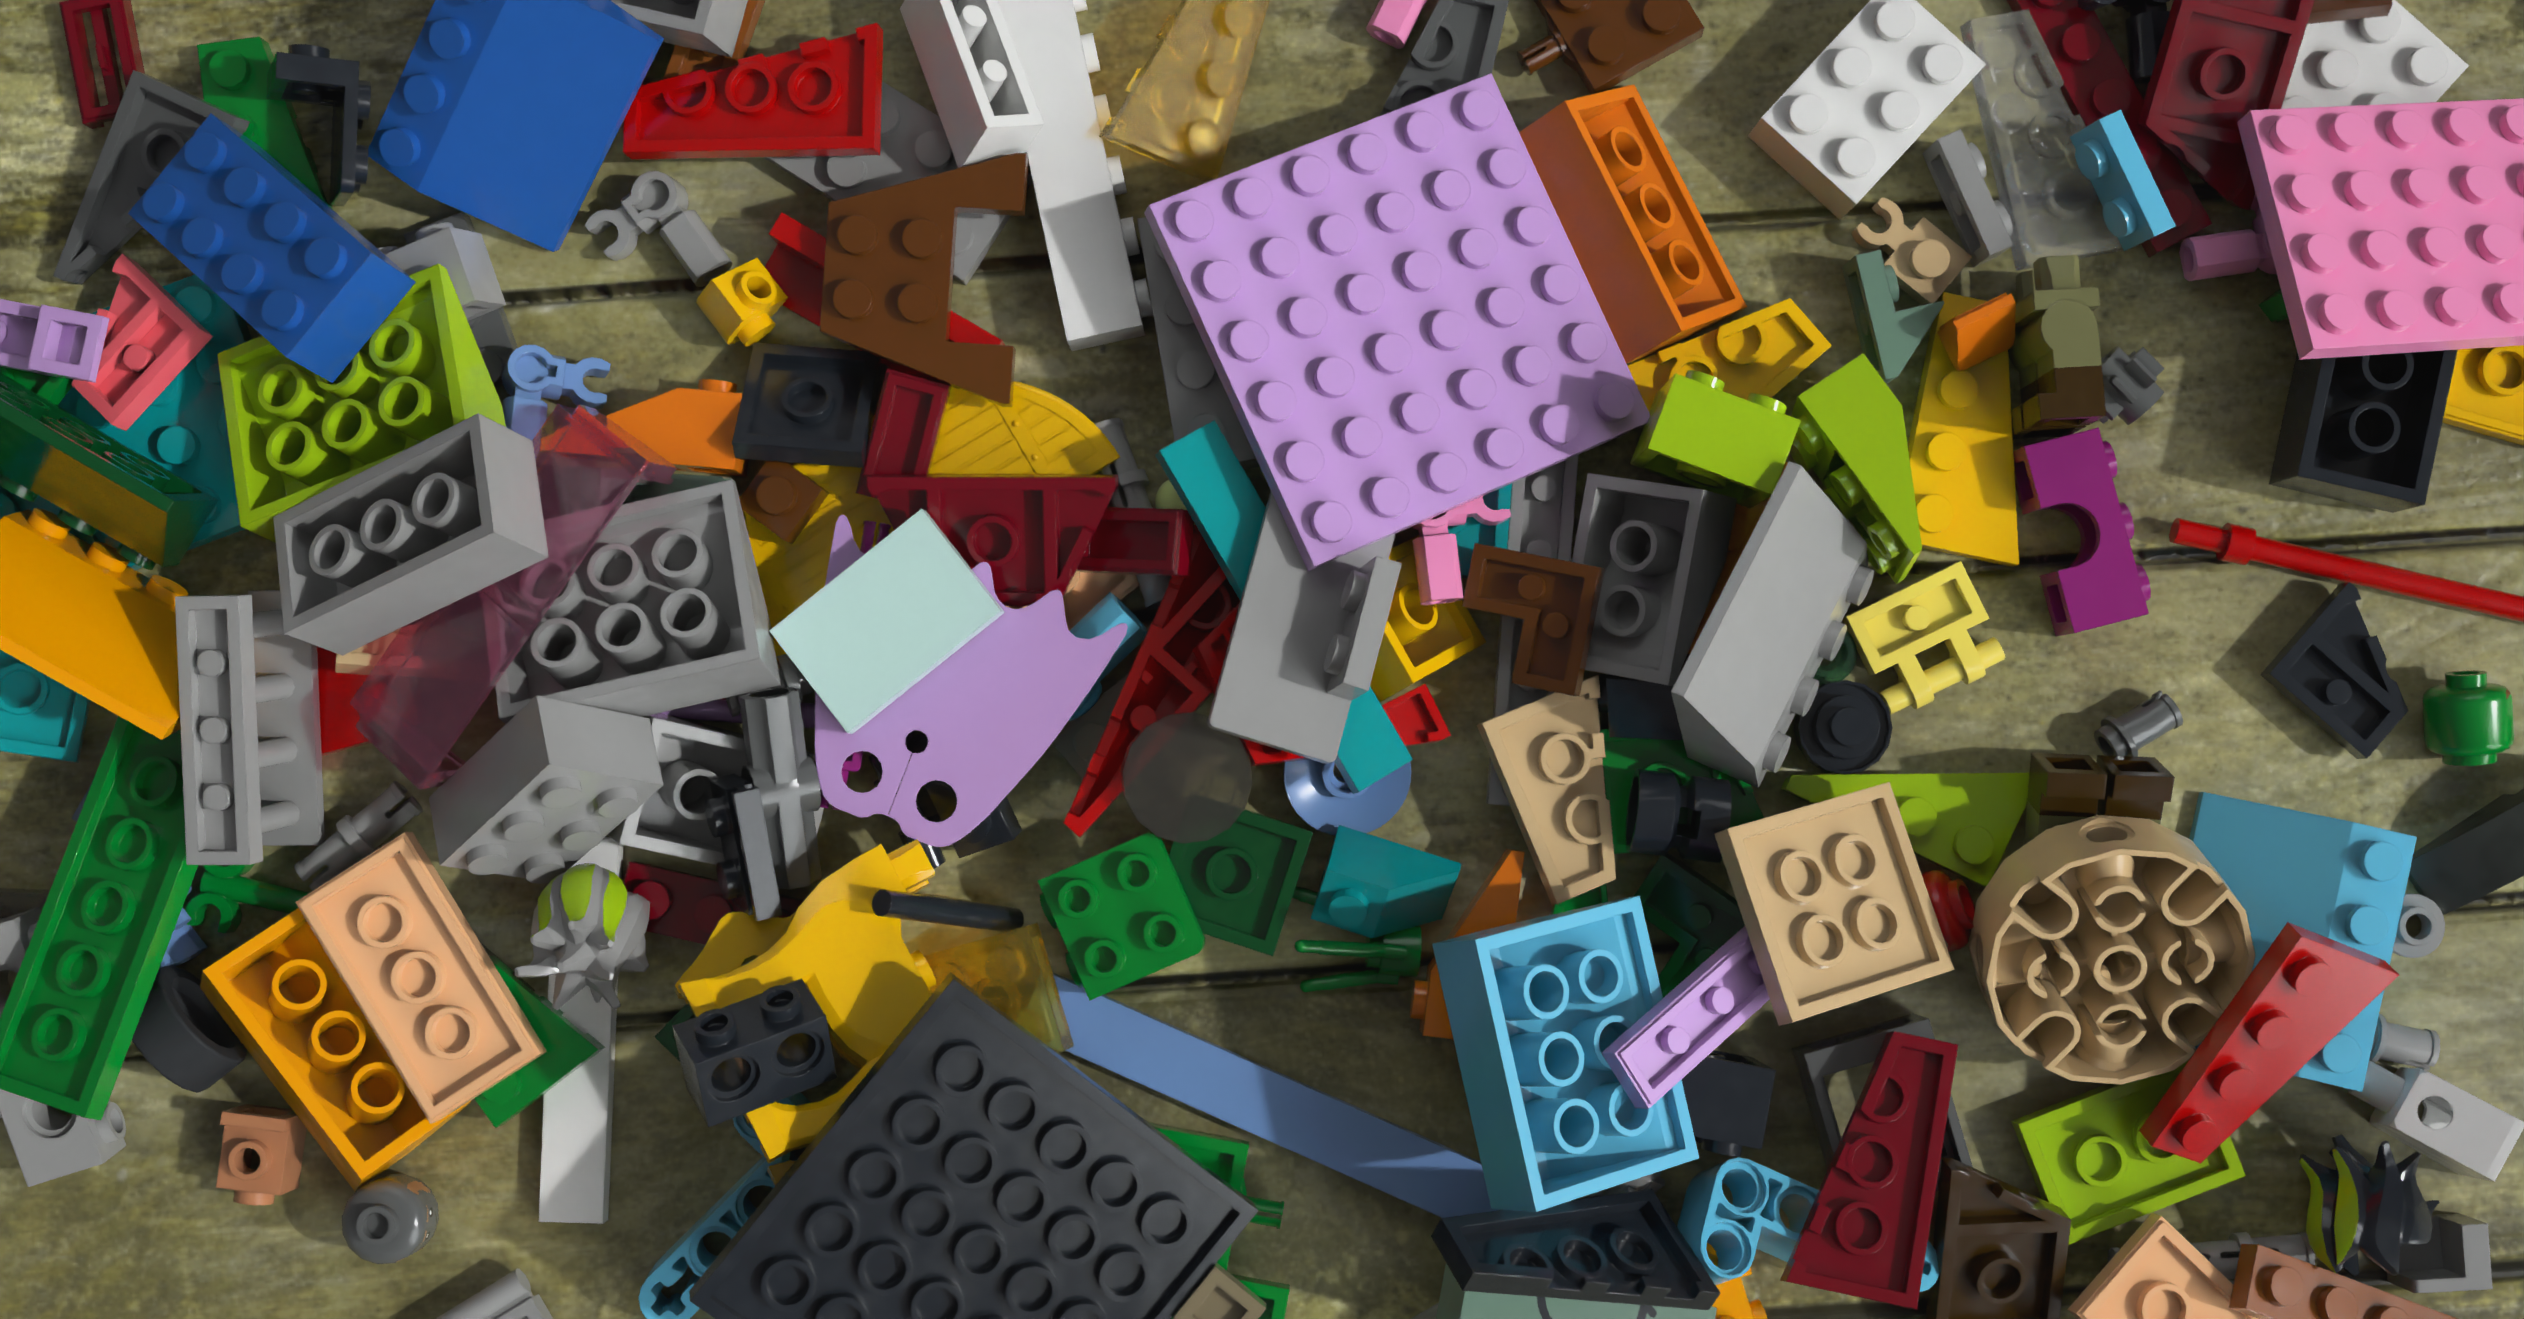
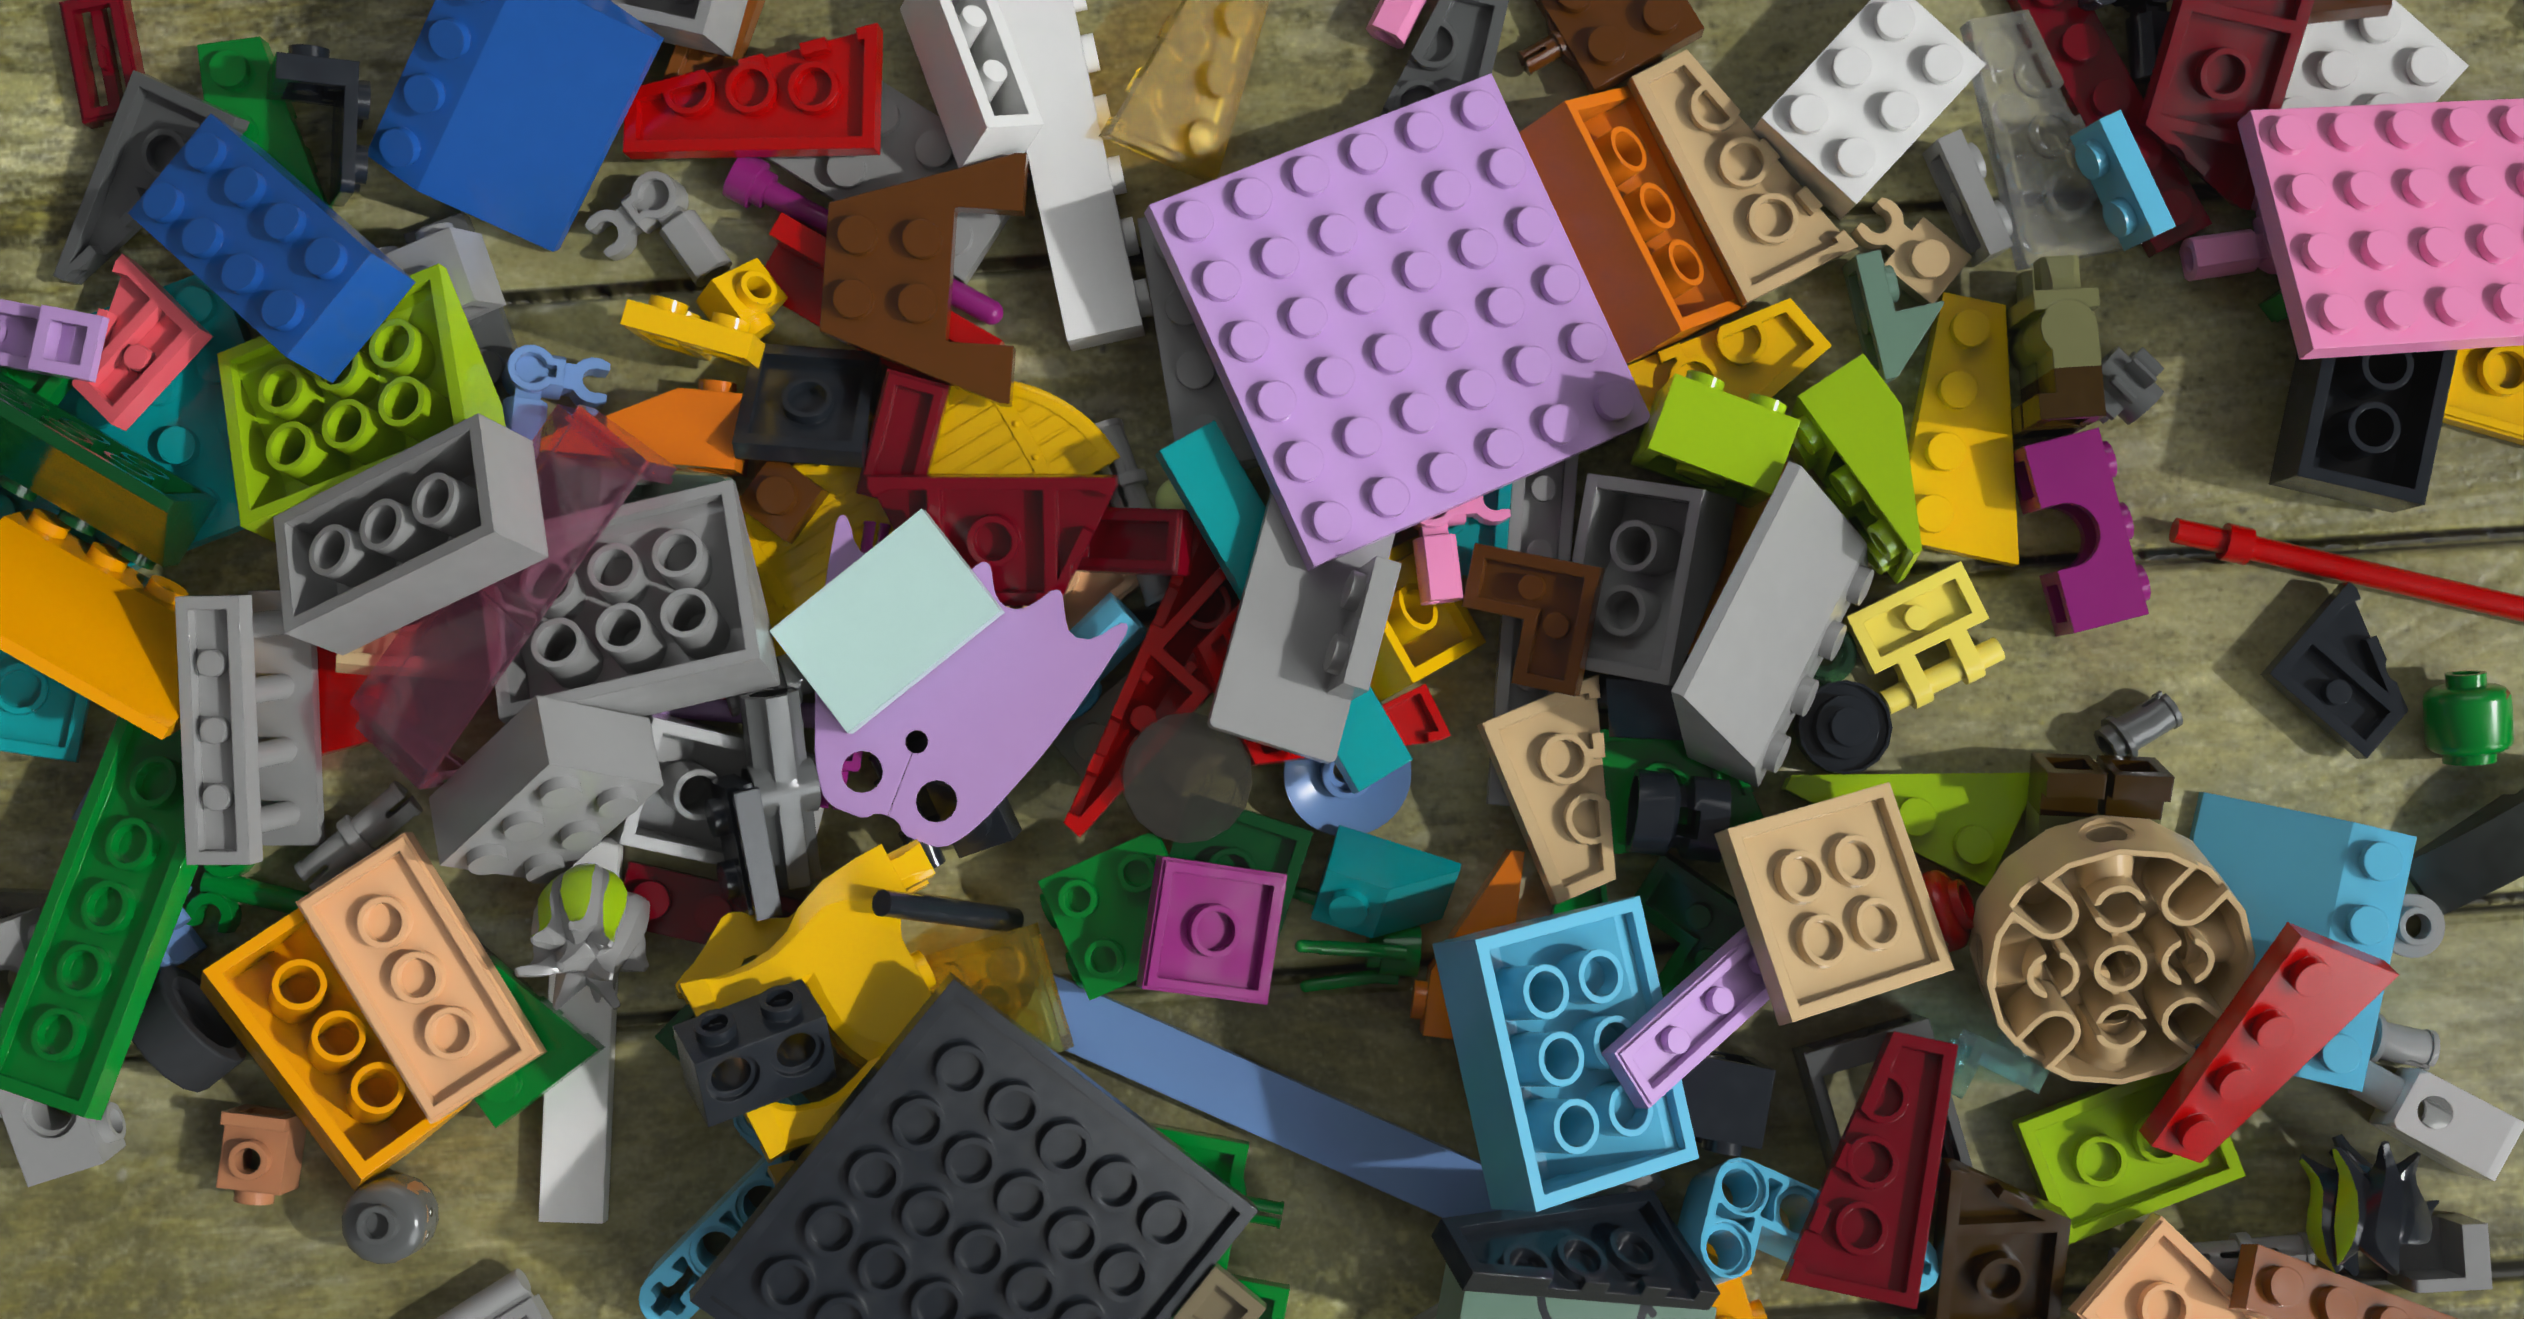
orange slope [1937,292,2016,371] -> none
none -> yellow plate [620,294,766,369]
none -> magenta piece [722,157,1004,325]
none -> magenta tile [1136,855,1287,1005]
none -> tan wing [1627,49,1858,306]
none -> clear light blue bracket [1948,1029,2050,1099]

